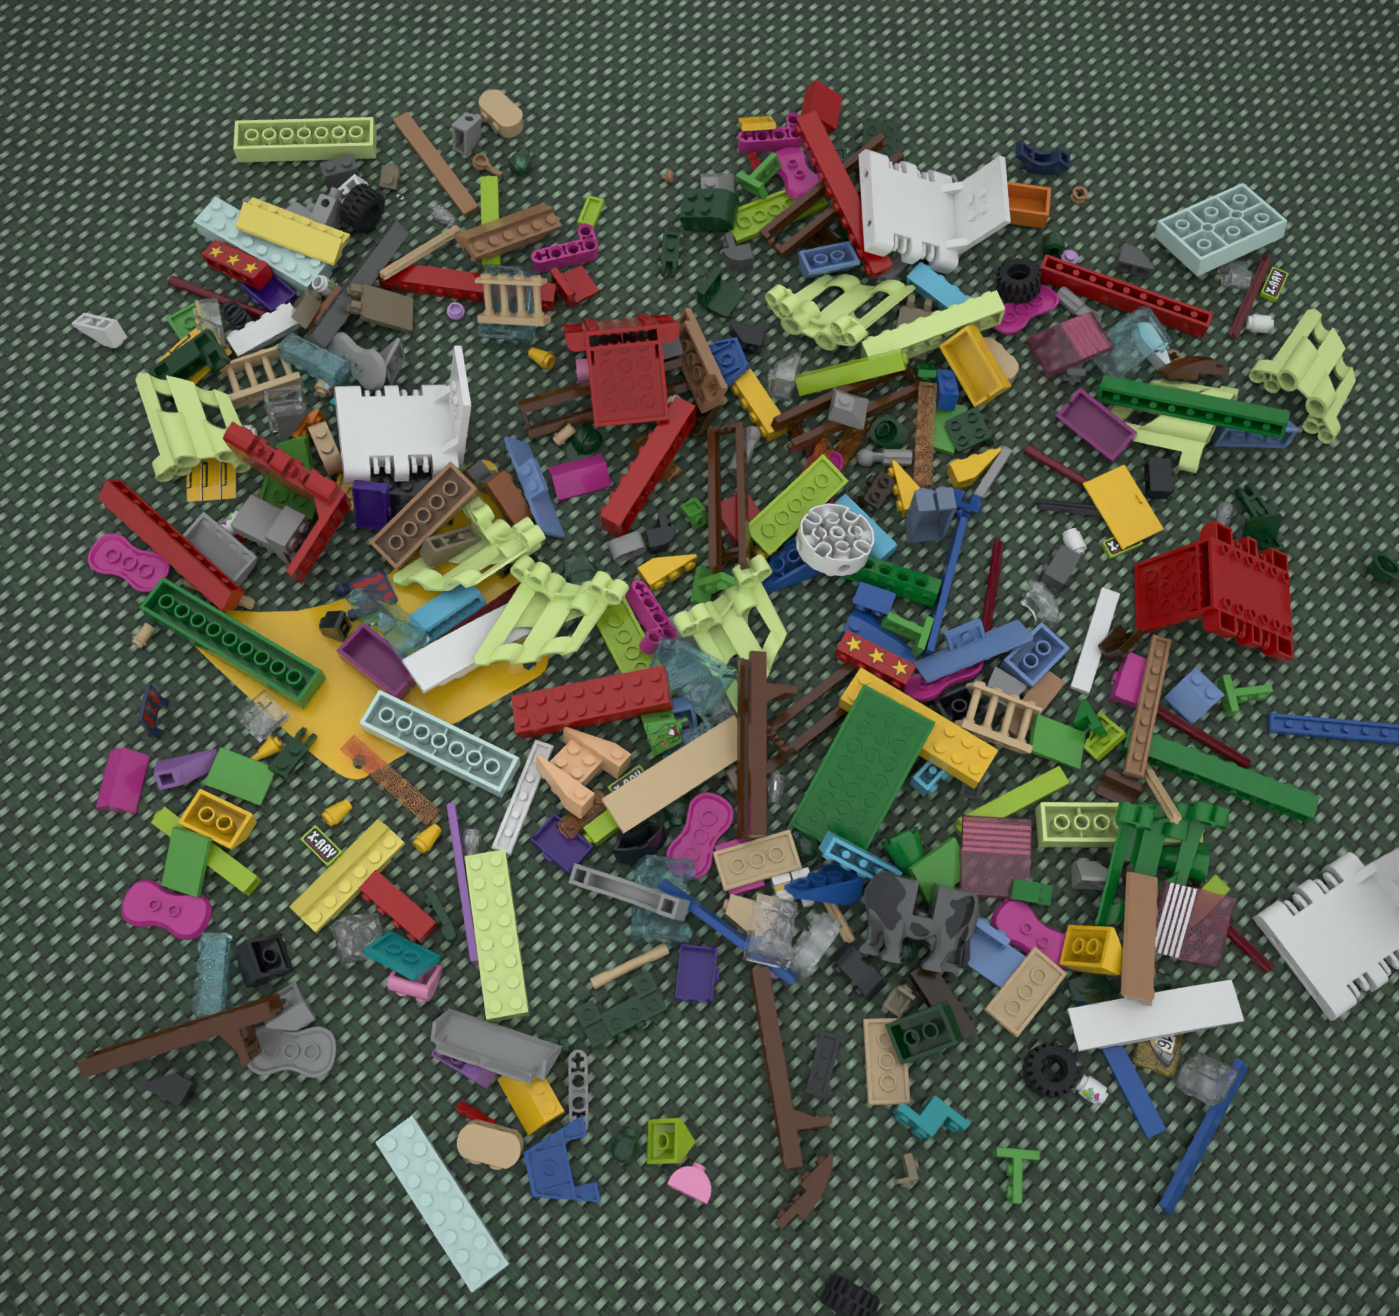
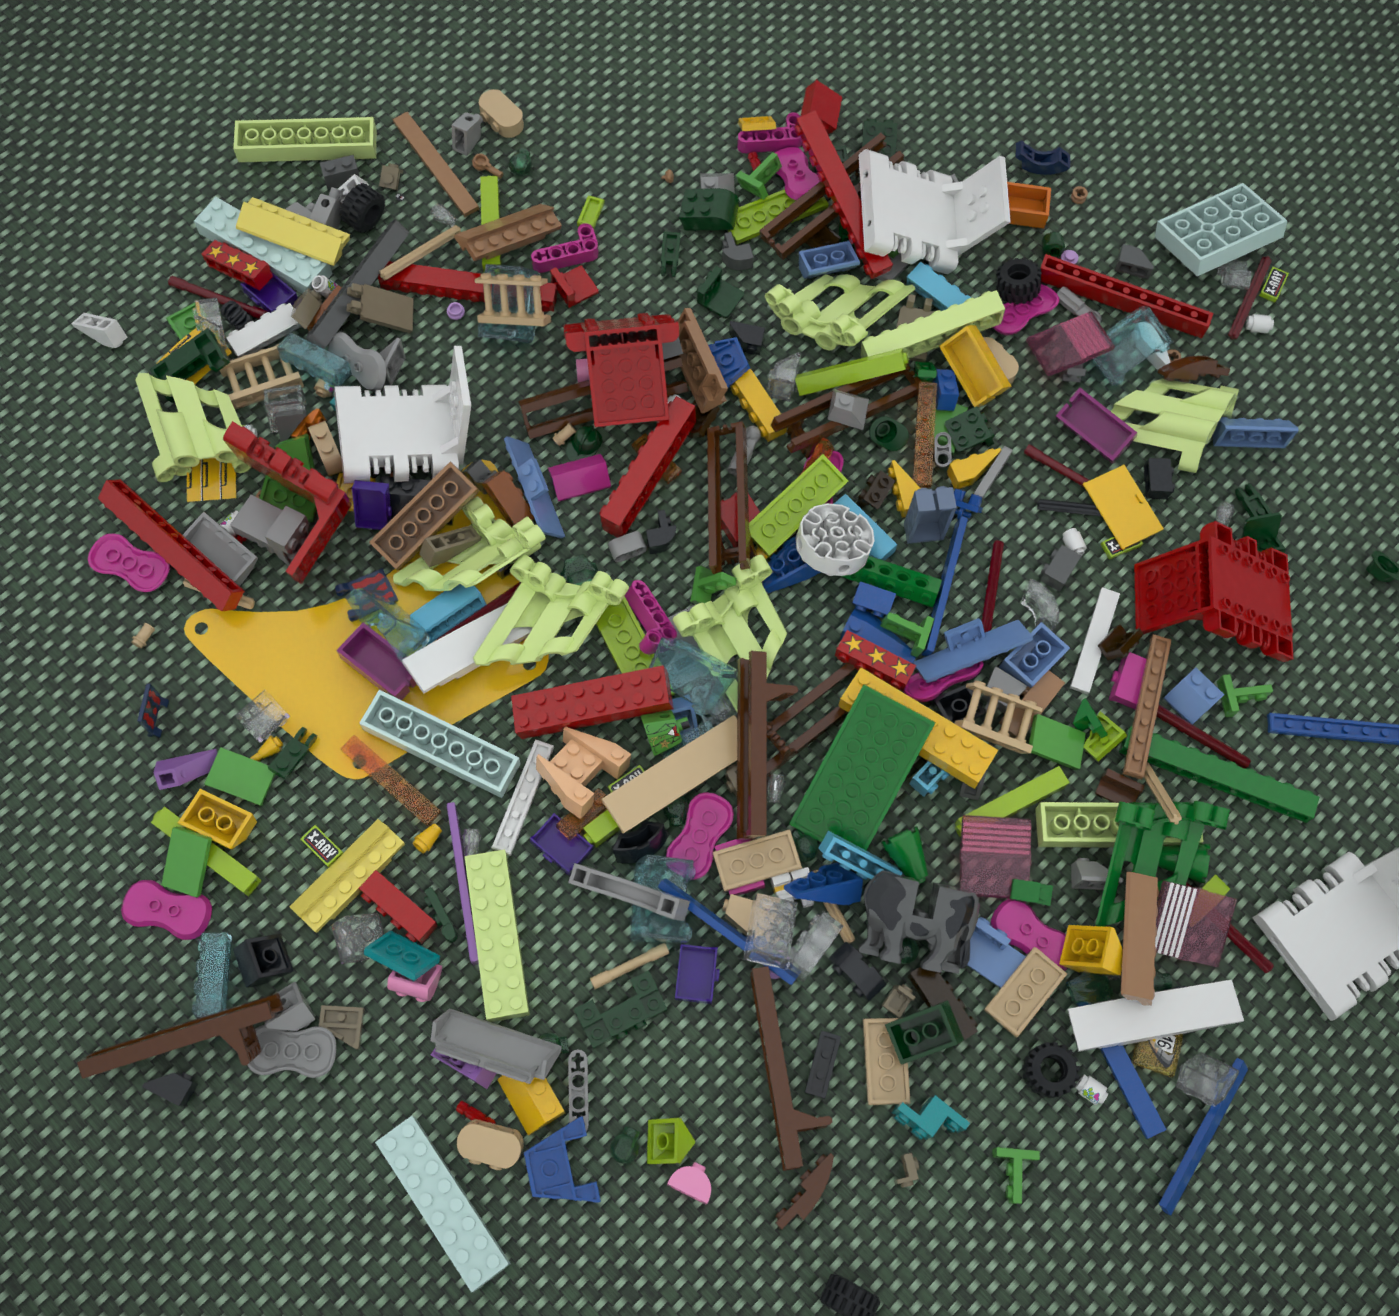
dark pink slope [96,747,150,814] -> none
green brick [139,577,326,709] -> none
black slope [319,610,352,643] -> none
yellow cone [321,799,352,827] -> none
yellow cone [528,347,555,369] -> none
yellow slope [637,554,697,592] -> none
bright green bracket [680,497,708,530] -> none
clear orange plate [834,420,871,468] -> none
light grey piece [857,448,912,466] -> none
bright green tile [908,837,972,904] -> none
green brick [1097,375,1290,439] -> none
yellowish green panel [1249,309,1356,444] -> none
none -> dark tan wing [319,1005,365,1050]
none -> light grey beam [934,432,951,468]

